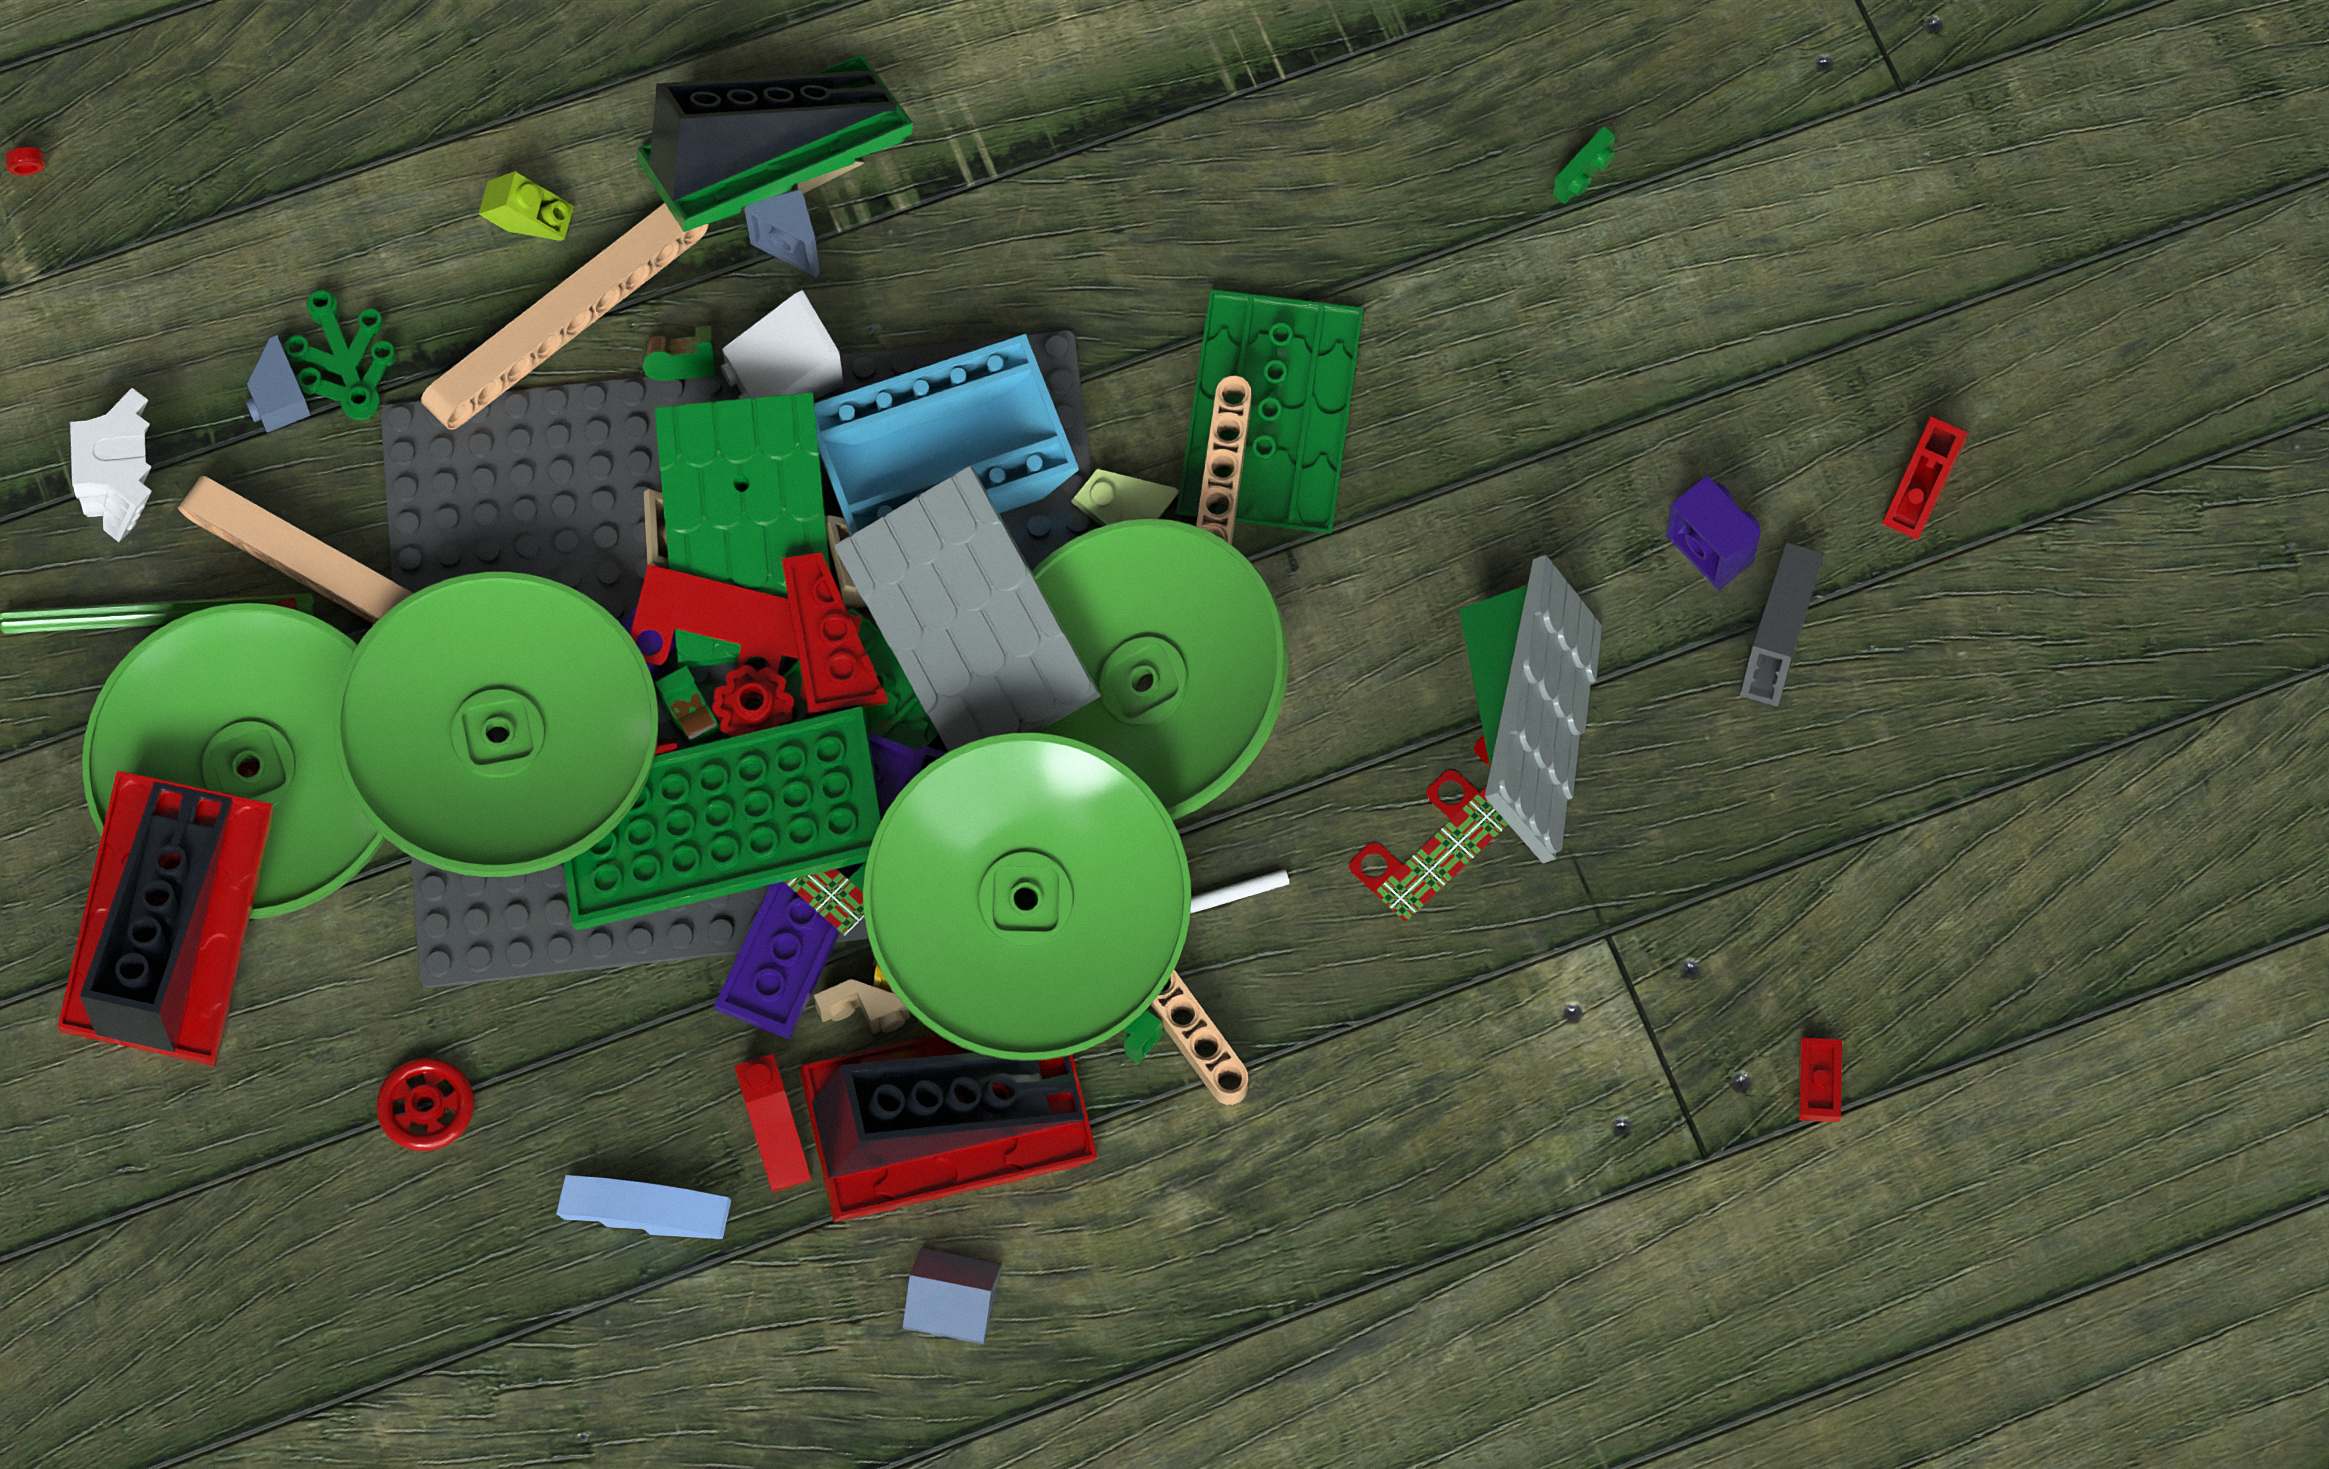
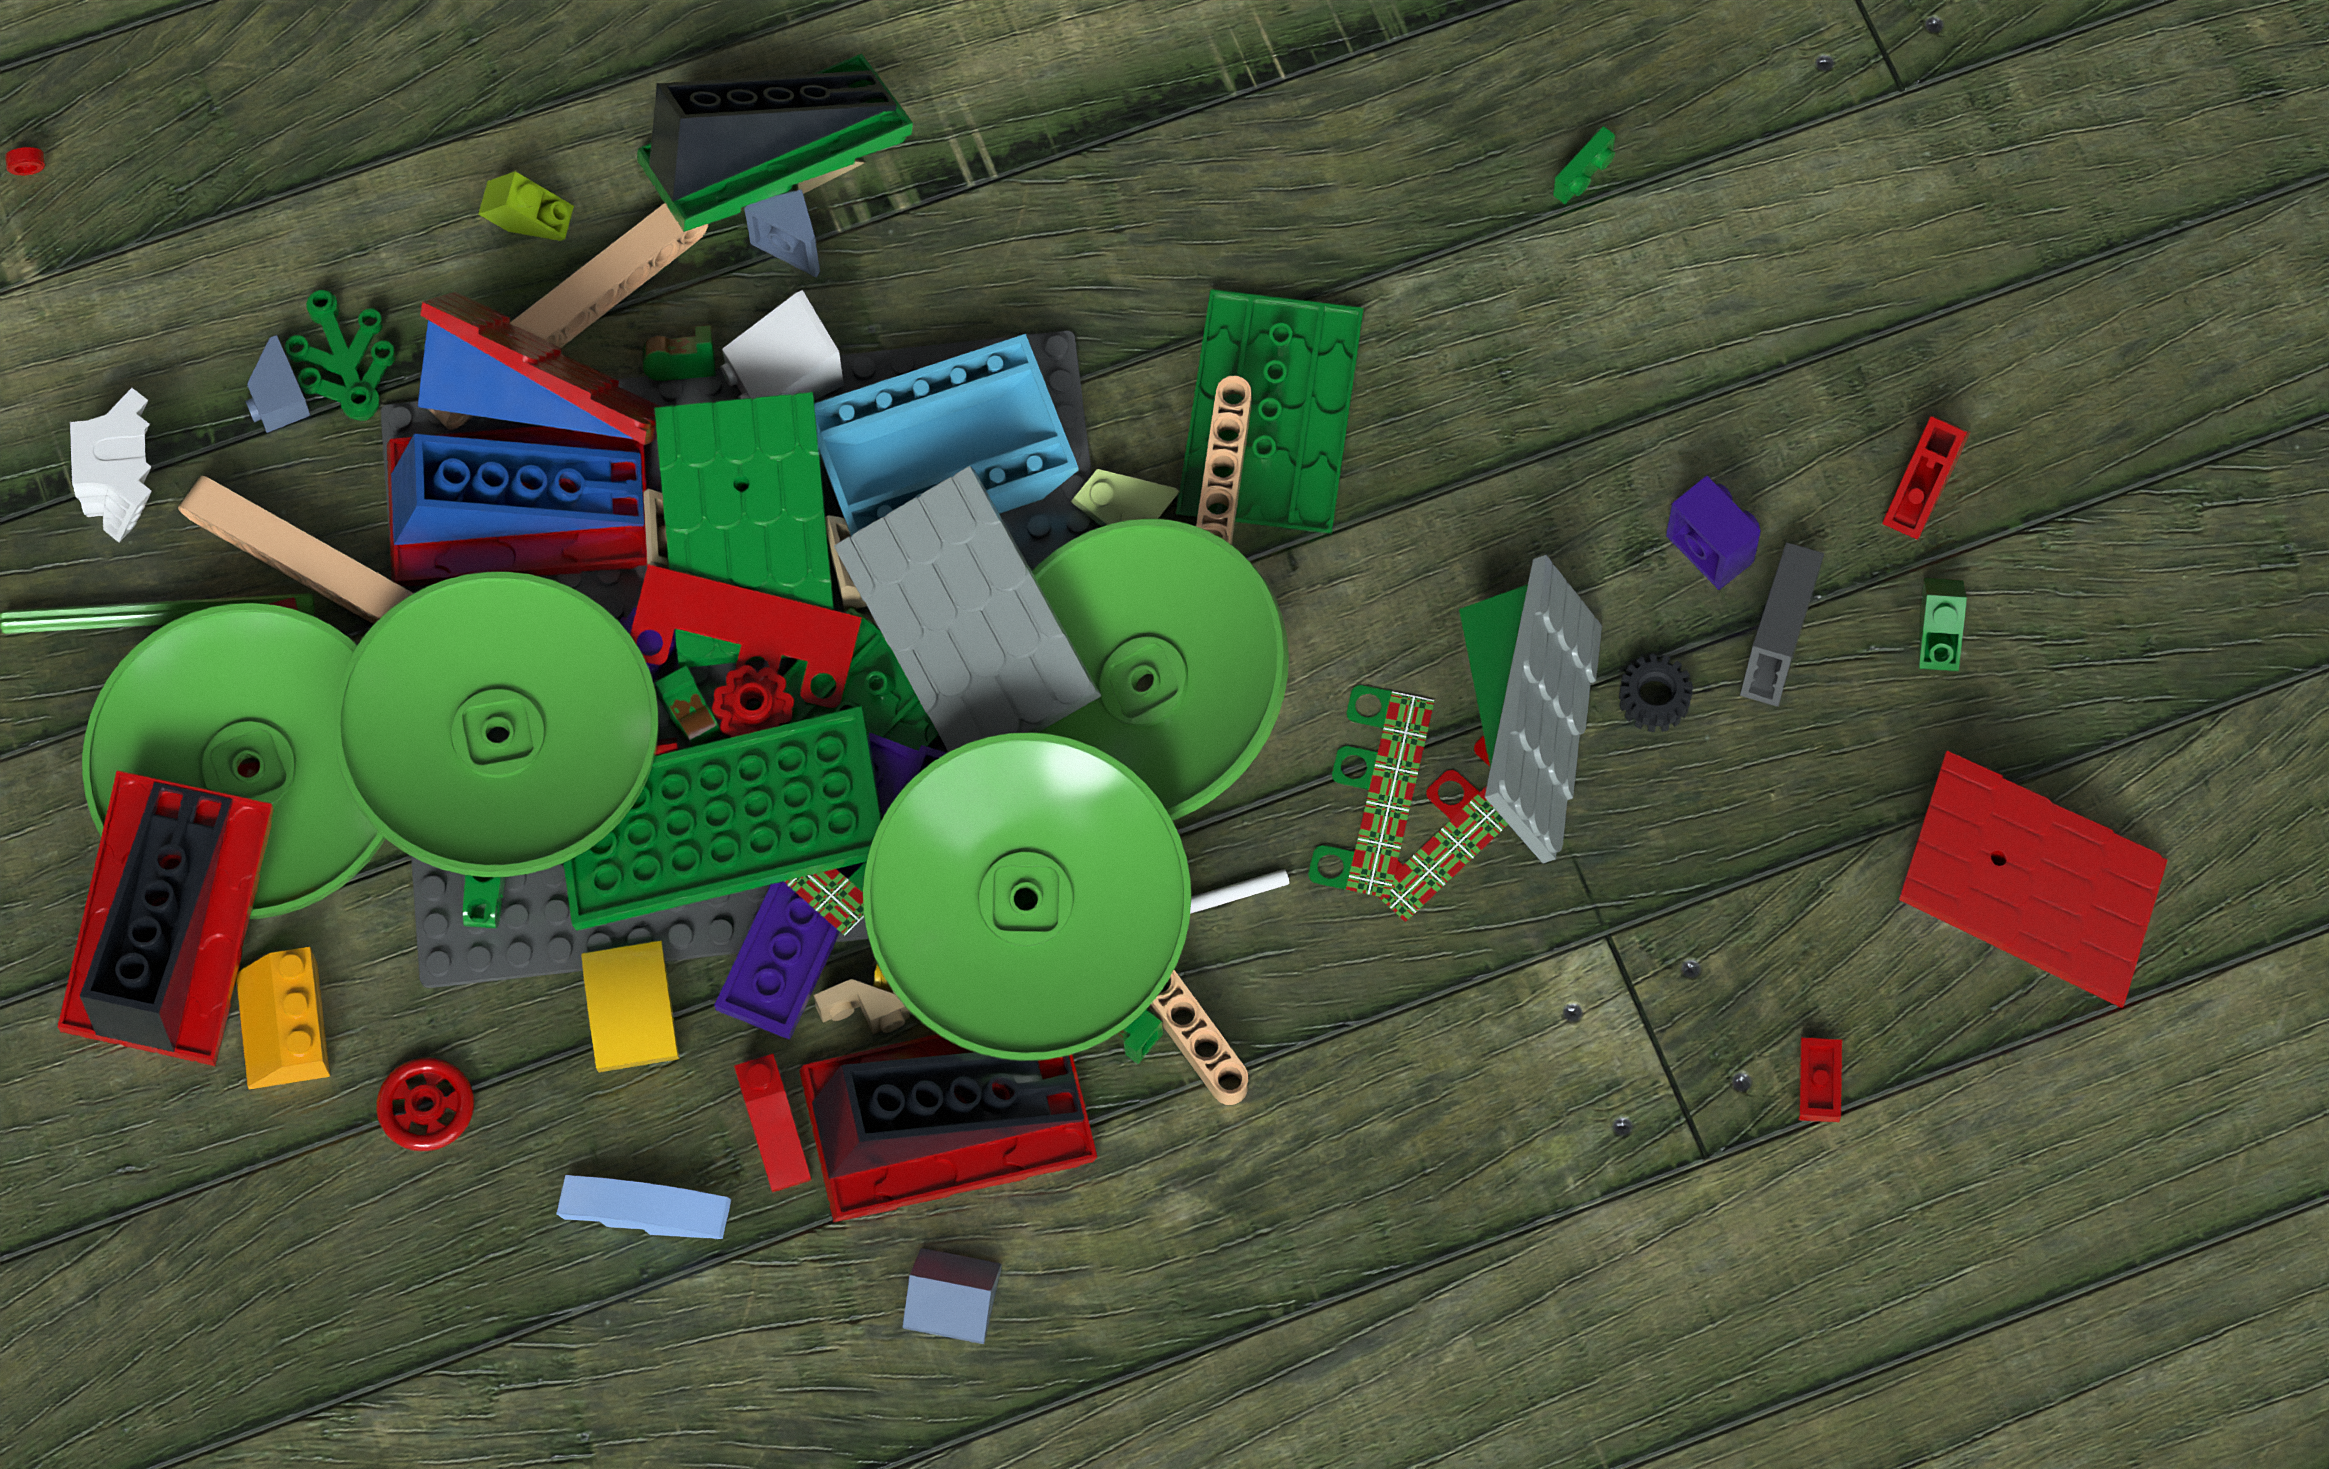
red wing [781,552,888,716] -> none
none -> light orange slope [236,947,330,1089]
none -> piece [387,426,648,586]
none -> piece [418,292,661,445]
none -> green leg [463,875,505,929]
none -> yellow slope [581,941,679,1072]
none -> piece [1308,685,1435,899]
none -> black tyre [1619,654,1693,732]
none -> red piece [1899,751,2168,1008]
none -> green slope [1919,578,1967,671]

